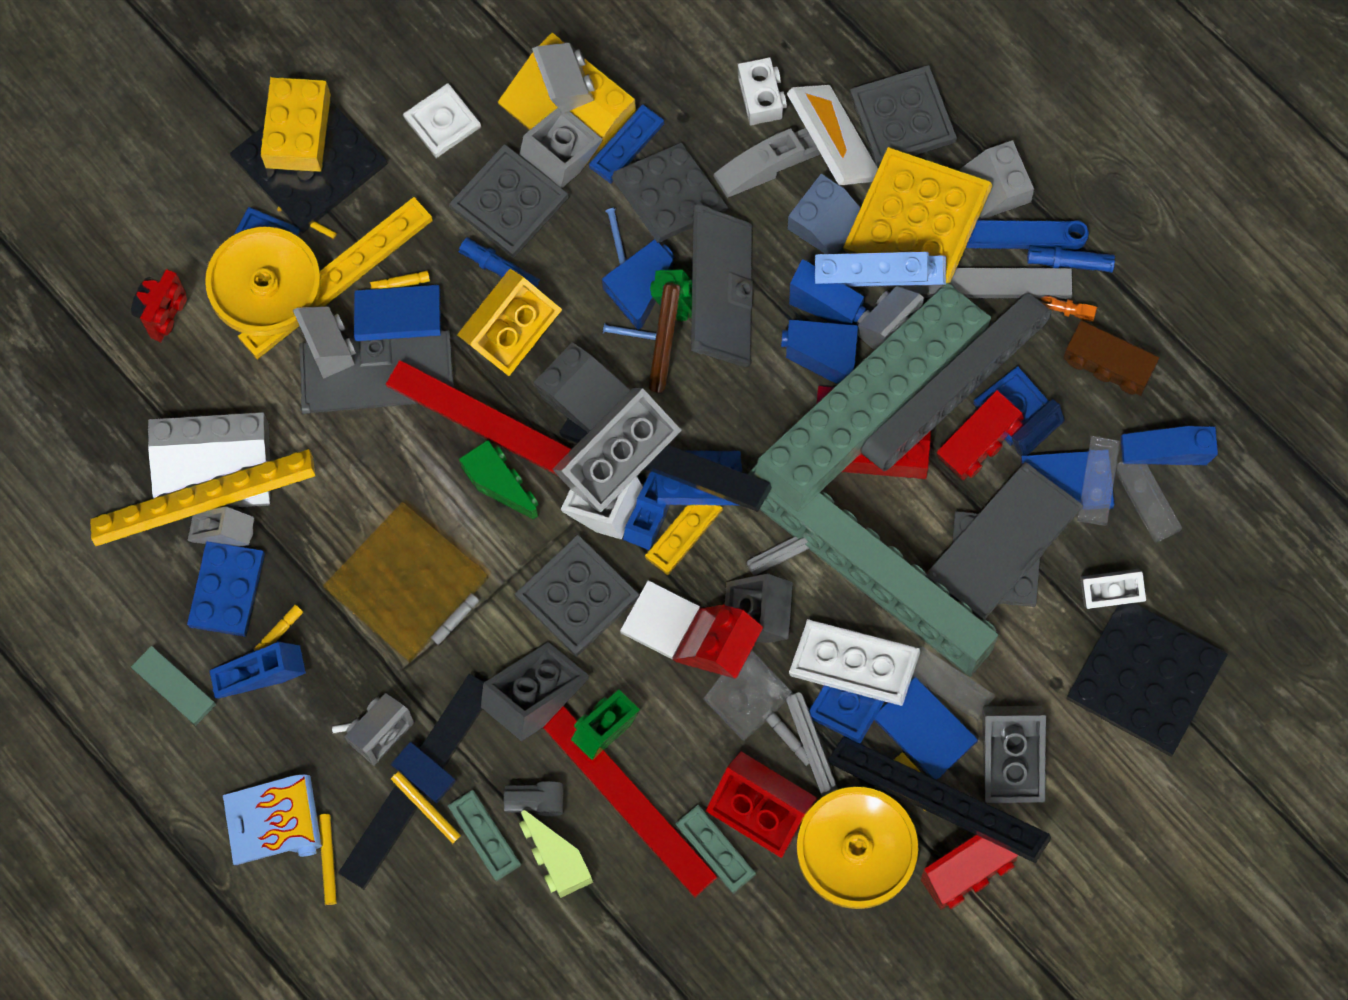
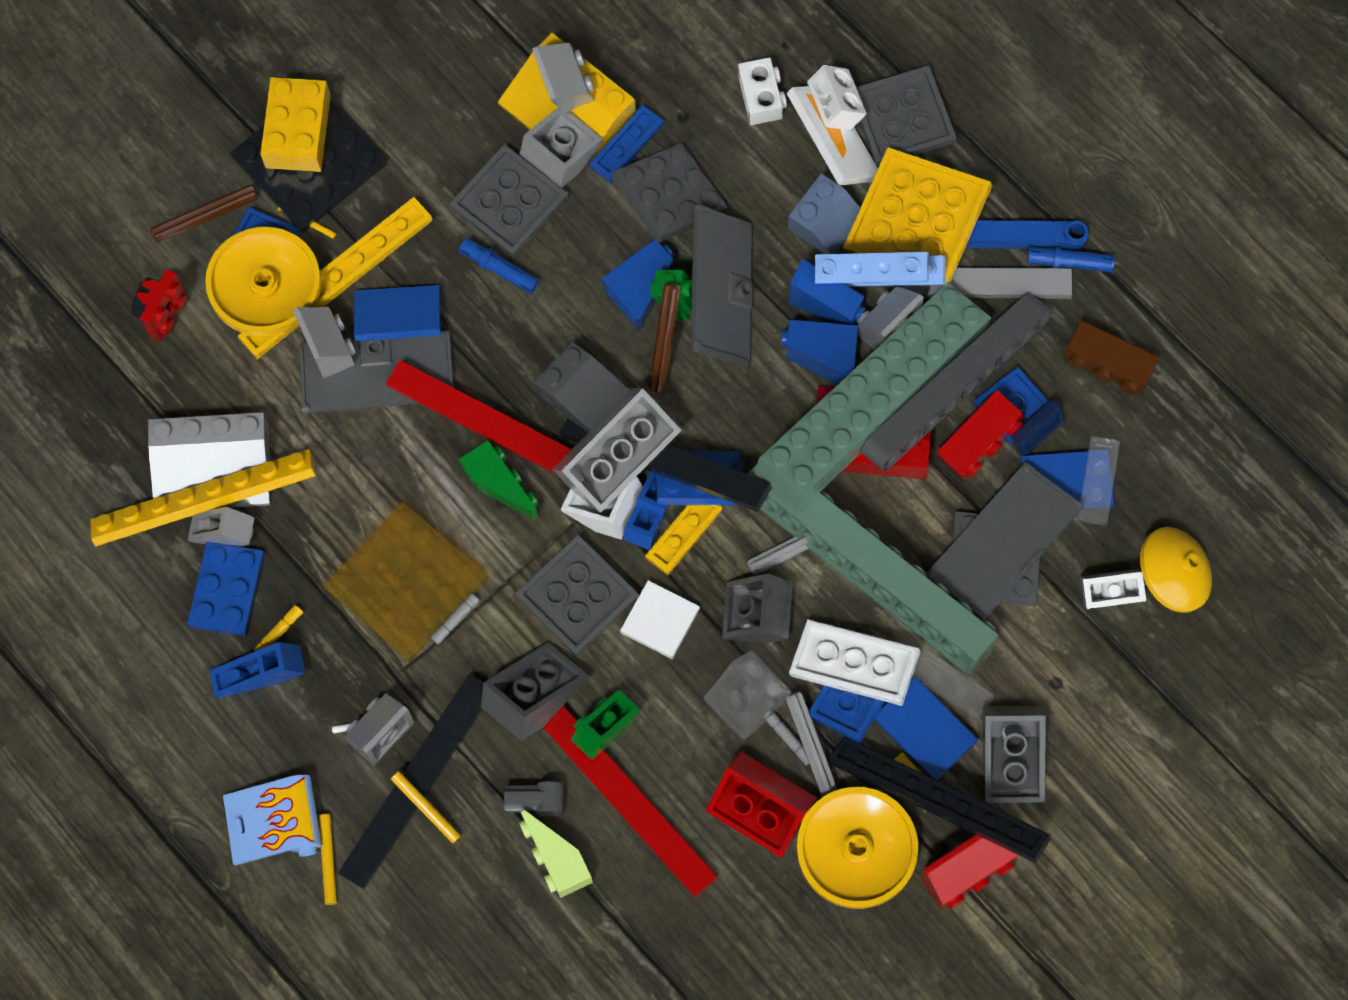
sand green tile [131,646,216,726] -> none
yellow wheel [370,270,430,289] -> none
dark blue tile [391,742,456,804] -> none
white tile [403,83,481,158] -> none
sand green tile [448,790,521,882] -> none
yellow slope [457,268,562,376] -> none
medium blue piece [603,323,656,340] -> none
medium blue piece [605,208,626,265] -> none
red slope [673,605,763,679] -> none
sand green tile [675,805,756,894] -> none
light grey slope [713,128,821,198] -> none
light grey slope [958,140,1034,220] -> none
orange piece [1041,296,1097,322] -> none
black plate [1066,603,1228,757] -> none
clear tile [1114,461,1182,543] -> none
blue slope [1120,426,1218,465] -> none
none -> reddish brown axle [151,185,257,243]
none -> white brick [807,65,867,131]
none -> yellow dish [1140,527,1212,613]

